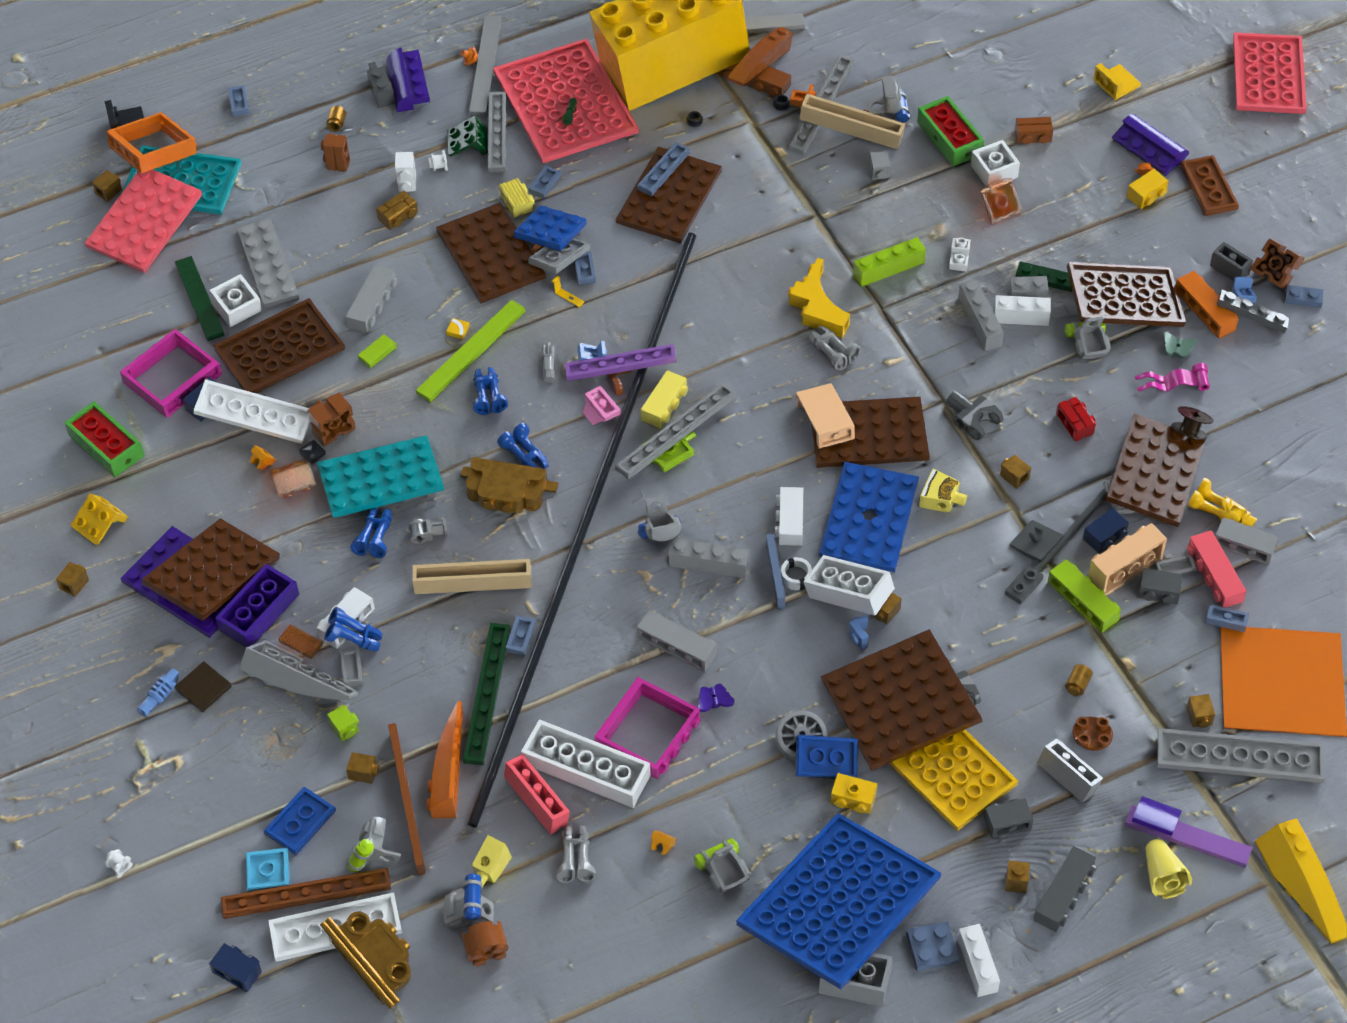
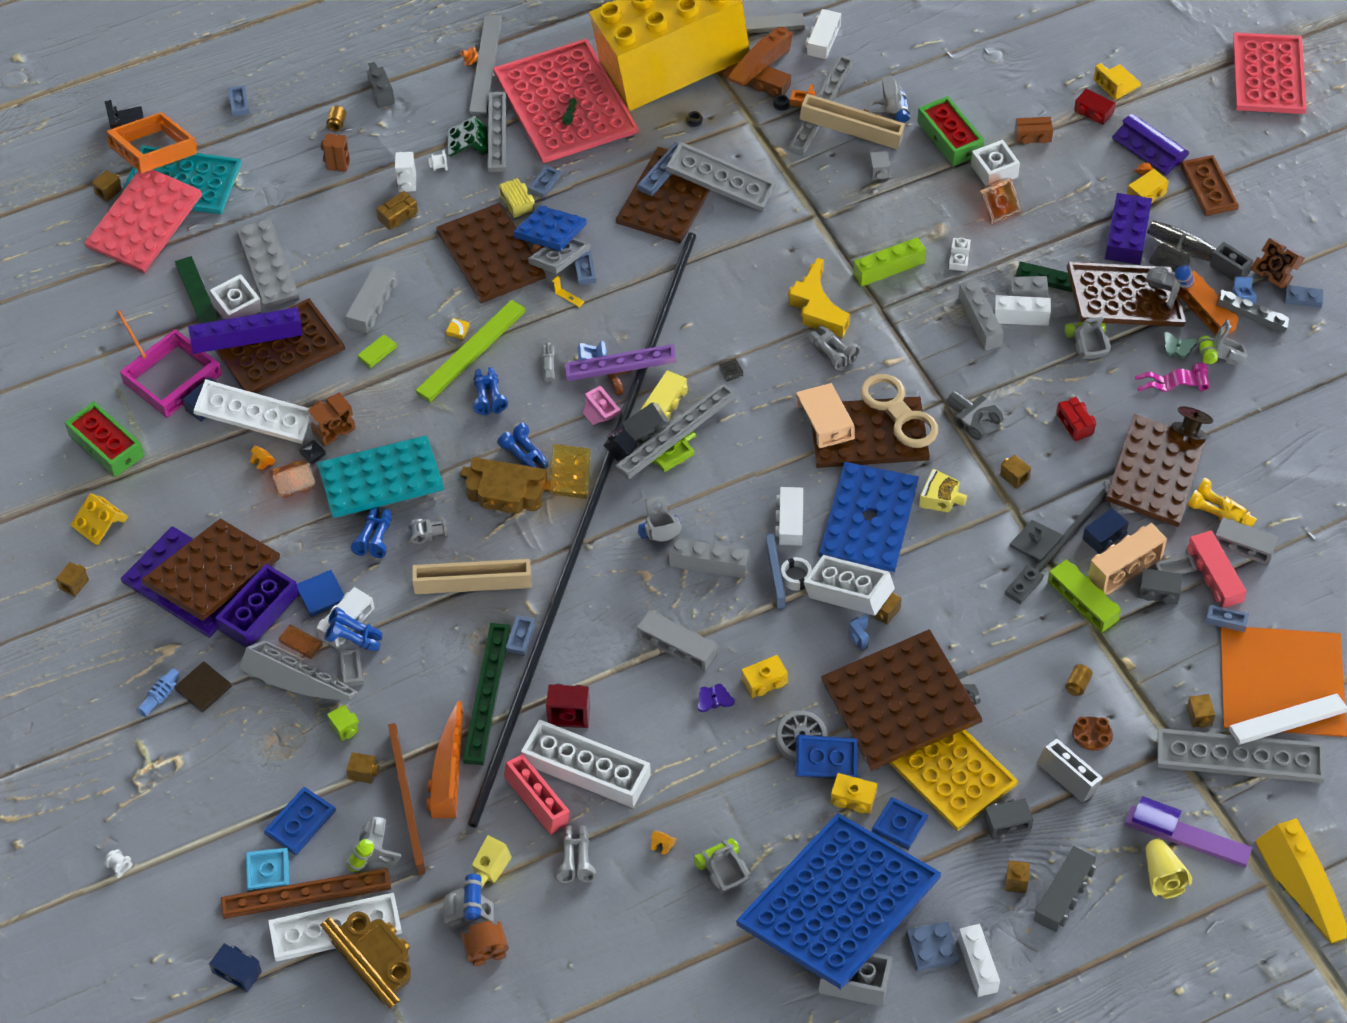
dark purple brick [386,48,430,112] -> none
dark pink window [594,677,701,779] -> none
none -> orange piece [117,310,147,359]
none -> dark purple brick [188,307,302,354]
none -> blue tile [297,570,344,617]
none -> dark red brick [546,684,591,728]
none -> clear yellow plate [549,444,591,499]
none -> black brick [603,428,638,461]
none -> dark grey brick [622,402,669,443]
none -> light grey plate [666,142,776,212]
none -> clear smoke plate [719,358,743,382]
none -> yellow brick [741,655,788,698]
none -> white brick [805,9,841,59]
none -> tan bar [861,374,938,448]
none -> blue tile [872,797,928,850]
none -> red brick [1074,88,1116,125]
none -> dark purple brick [1105,193,1152,265]
none -> light grey piece [1146,265,1194,310]
none -> clear smoke plate [1147,220,1216,272]
none -> light grey piece [1198,320,1248,365]
none -> white tile [1229,694,1347,745]

